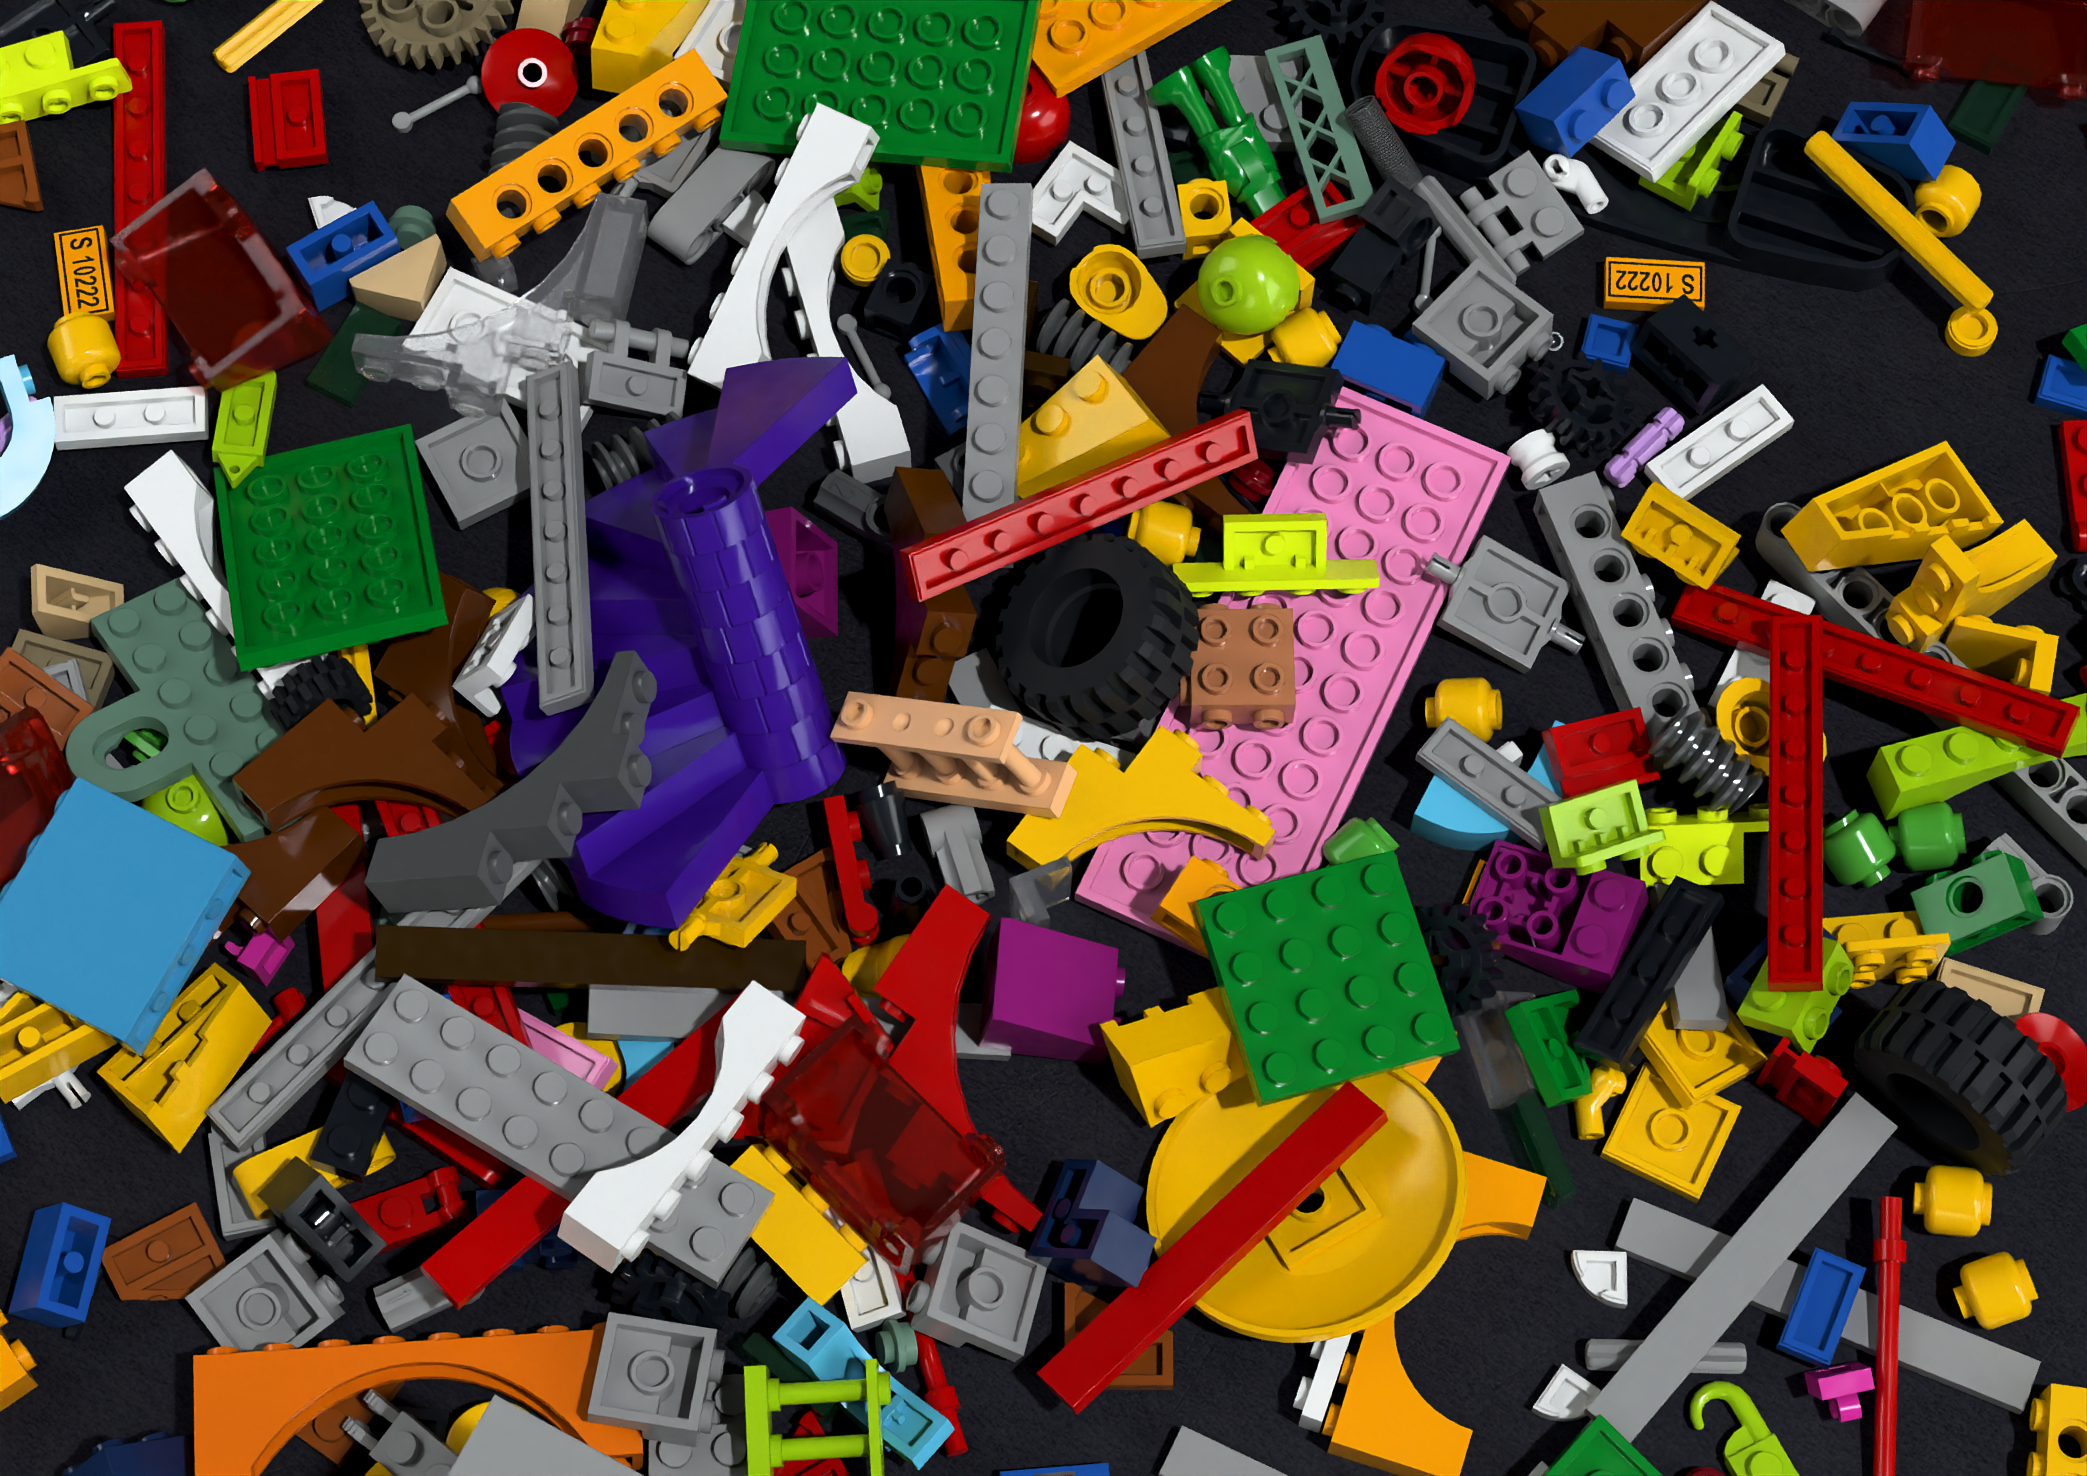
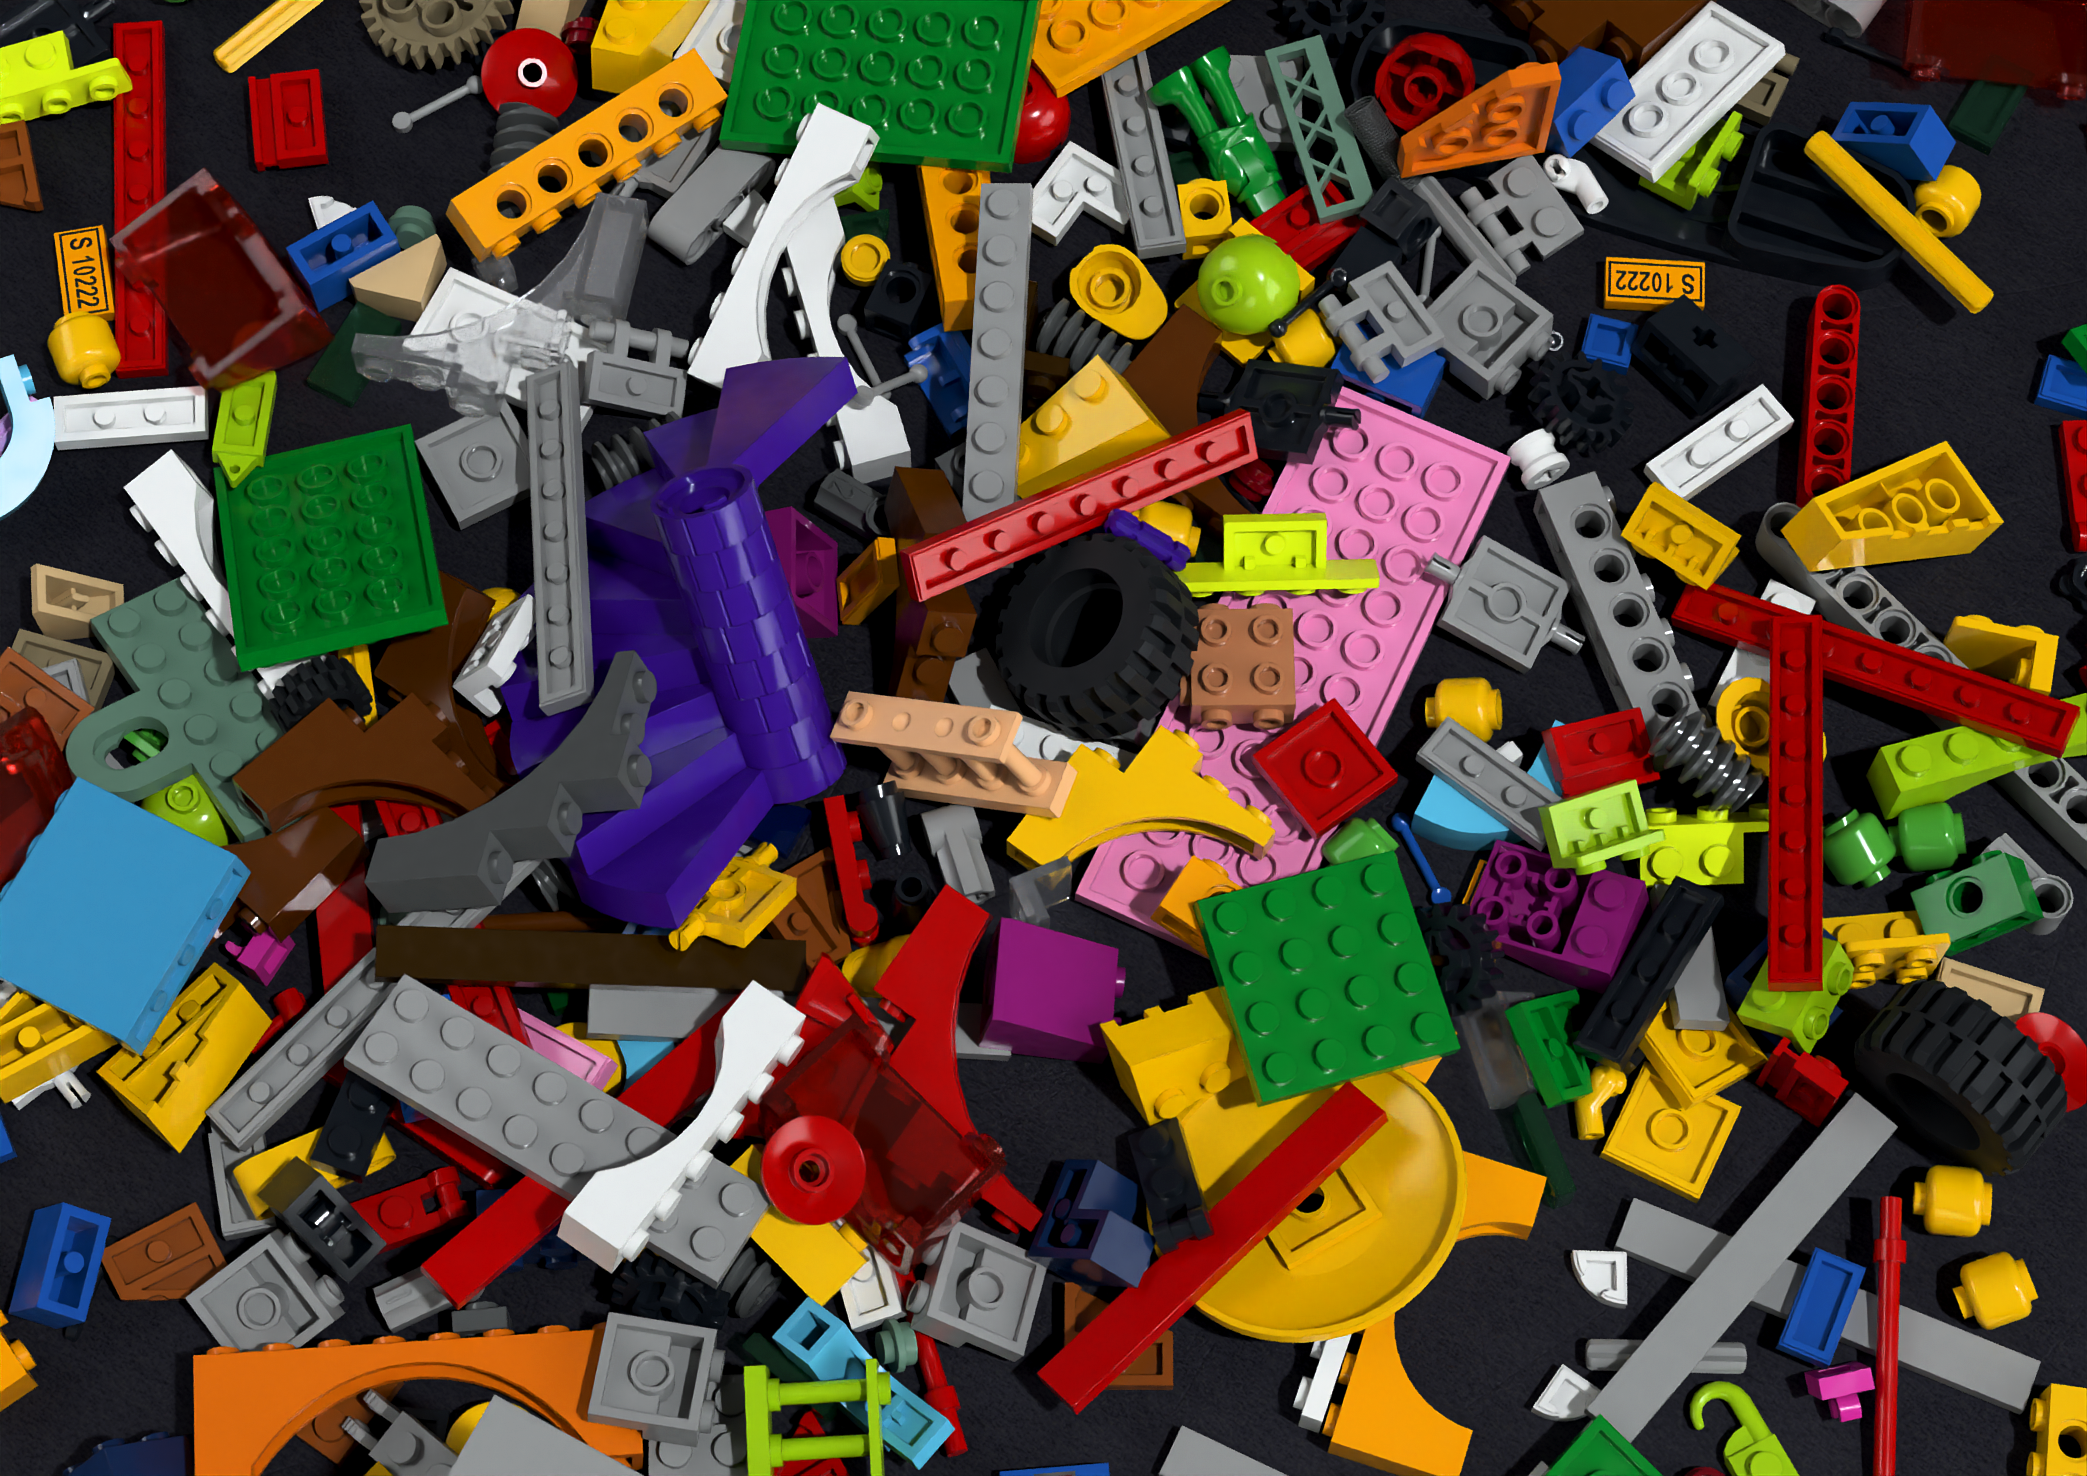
lavender axle [1603,407,1685,488] -> none
yellow arch [1885,518,2058,653] -> none
yellow tile [1945,306,1998,357] -> none
none -> dark grey plate [452,1301,513,1338]
none -> clear blue tile [748,805,812,860]
none -> red dish [760,1115,866,1225]
none -> light orange tile [836,537,900,625]
none -> light grey hinge [853,364,928,407]
none -> dark purple axle [1103,508,1191,572]
none -> black plate [1127,1116,1214,1255]
none -> red plate [1251,698,1398,841]
none -> black hinge [1268,268,1348,338]
none -> light grey plate [1318,260,1446,384]
none -> blue hinge [1390,812,1452,906]
none -> orange plate [1397,62,1562,178]
none -> red beam [1796,284,1861,509]

